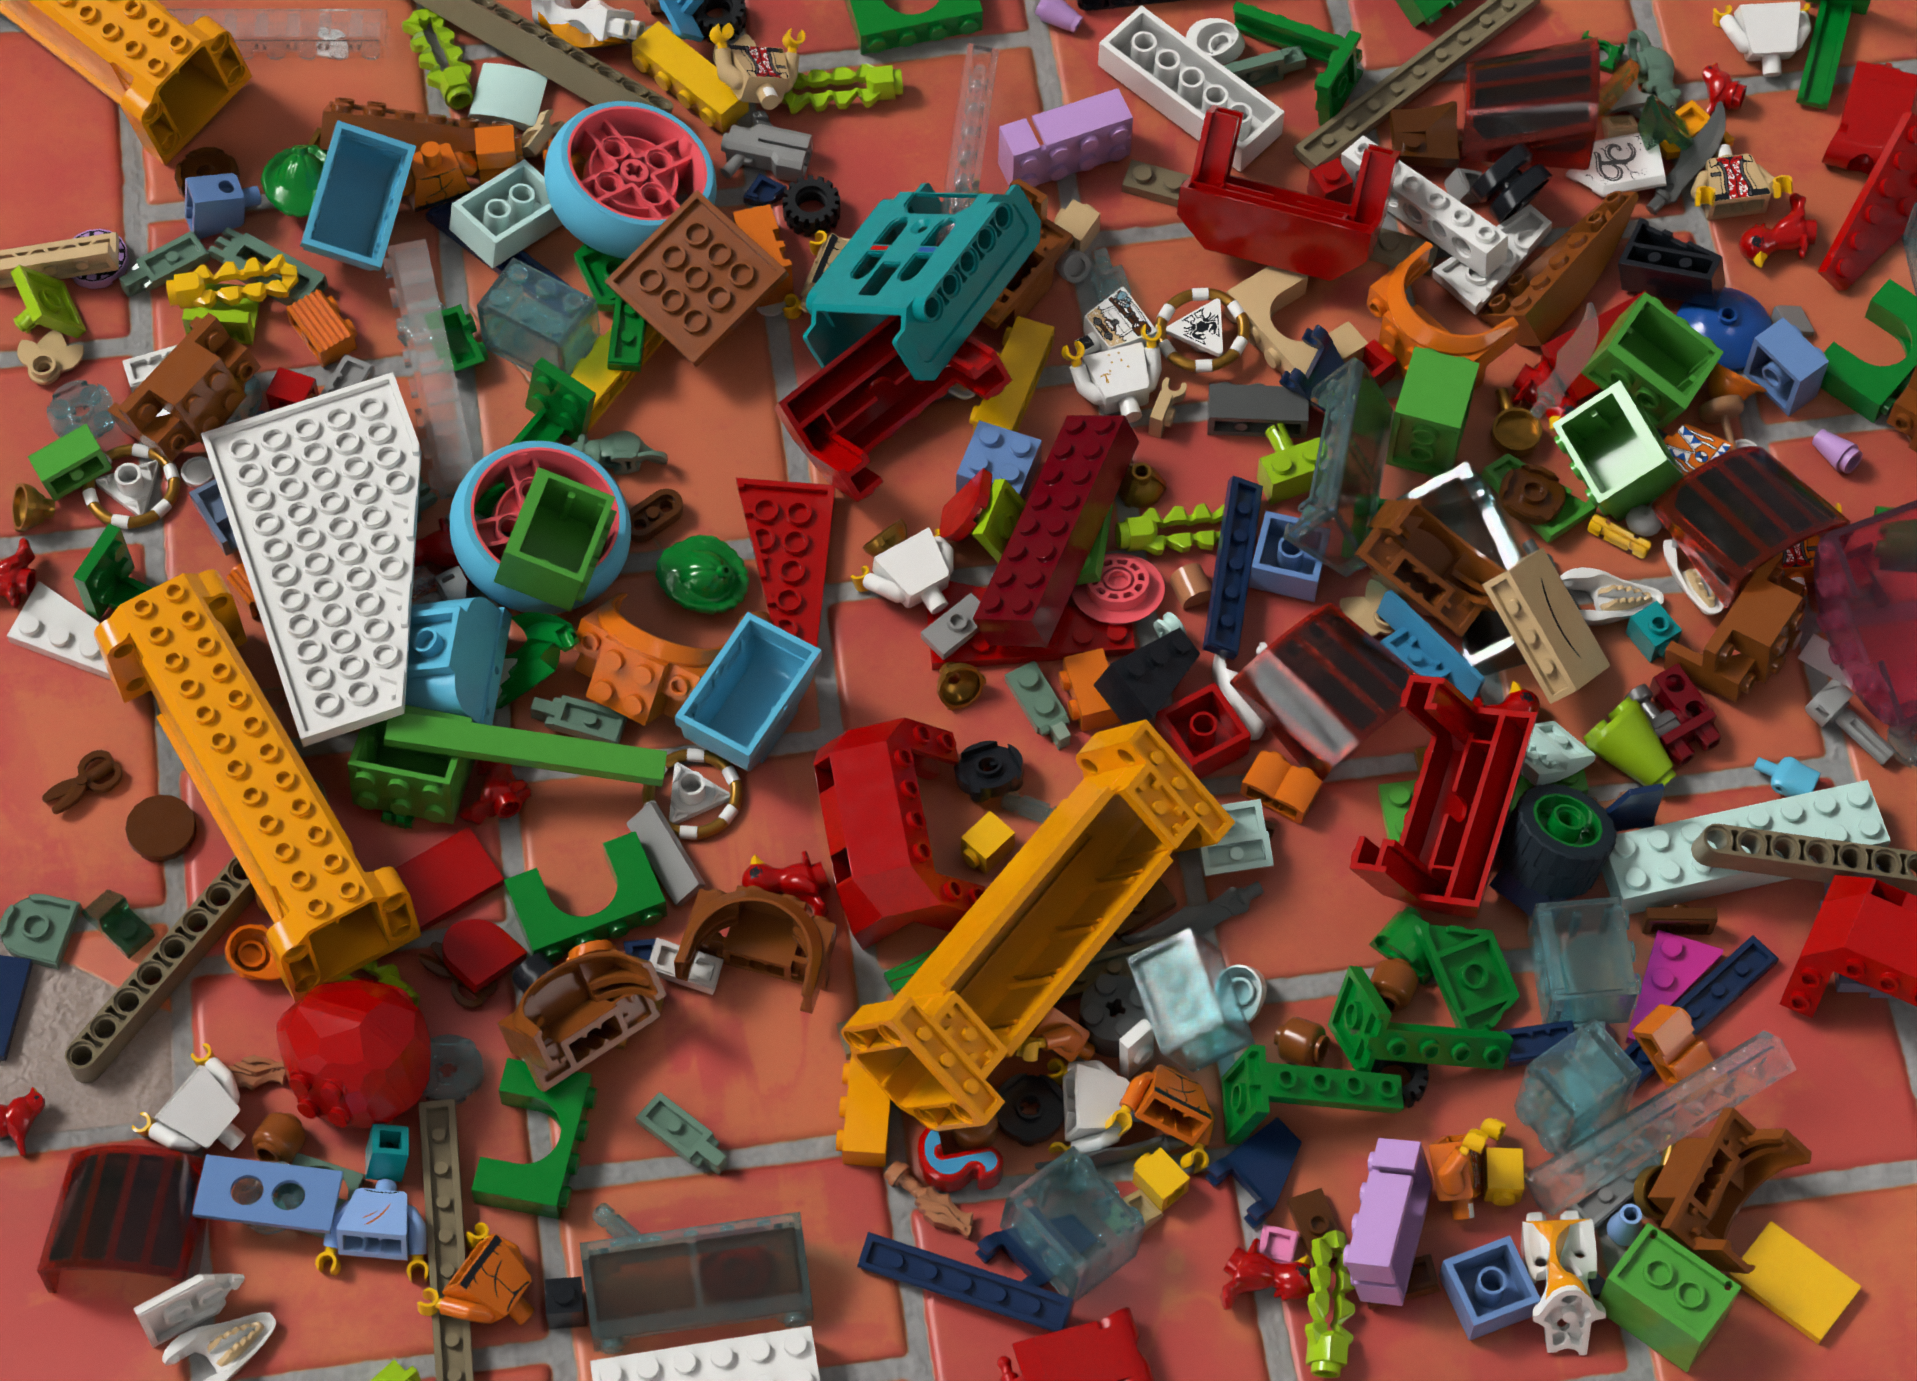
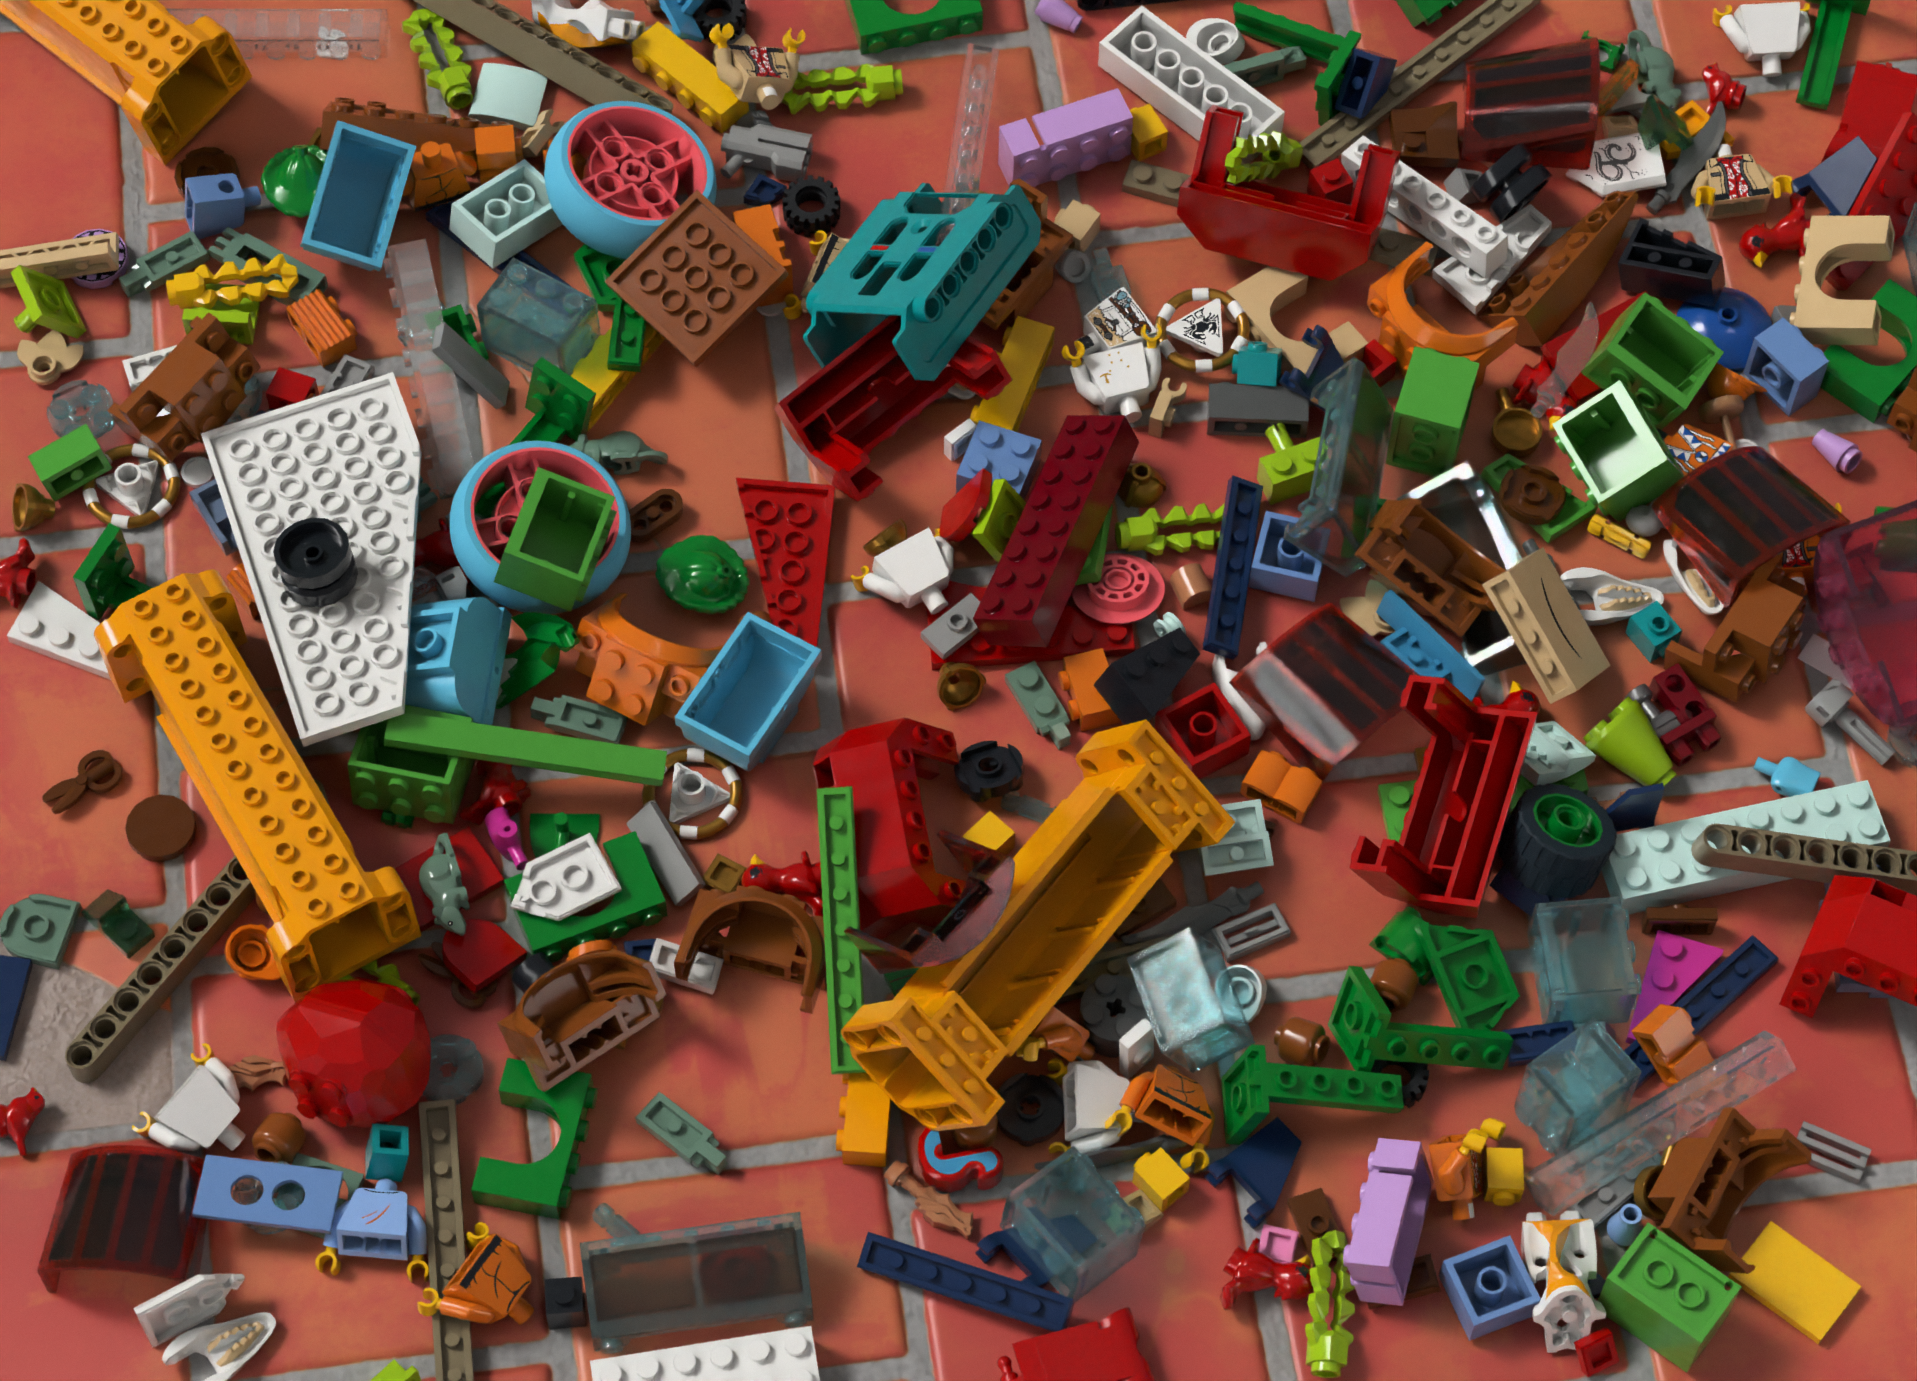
none -> black wheel [273,518,358,607]
none -> sand green animal [419,833,470,936]
none -> light grey tile [432,322,510,409]
none -> dark pink piece [485,807,529,870]
none -> white tile [511,833,622,921]
none -> green shield [529,812,600,858]
none -> pearl gold tile [702,854,747,893]
none -> bright green tile [817,786,866,1075]
none -> windscreen [844,829,1015,975]
none -> white tile [944,418,977,461]
none -> yellow brick [1130,103,1168,161]
none -> light grey tile [1212,903,1291,963]
none -> lime sword [1224,131,1303,184]
none -> teal brick [1232,341,1283,387]
none -> dark blue slope [1334,48,1397,119]
none -> red tile [1574,1326,1620,1377]
none -> tan arch [1790,216,1895,345]
none -> dark blue flag [1791,136,1878,216]
none -> light grey tile [1797,1121,1872,1184]

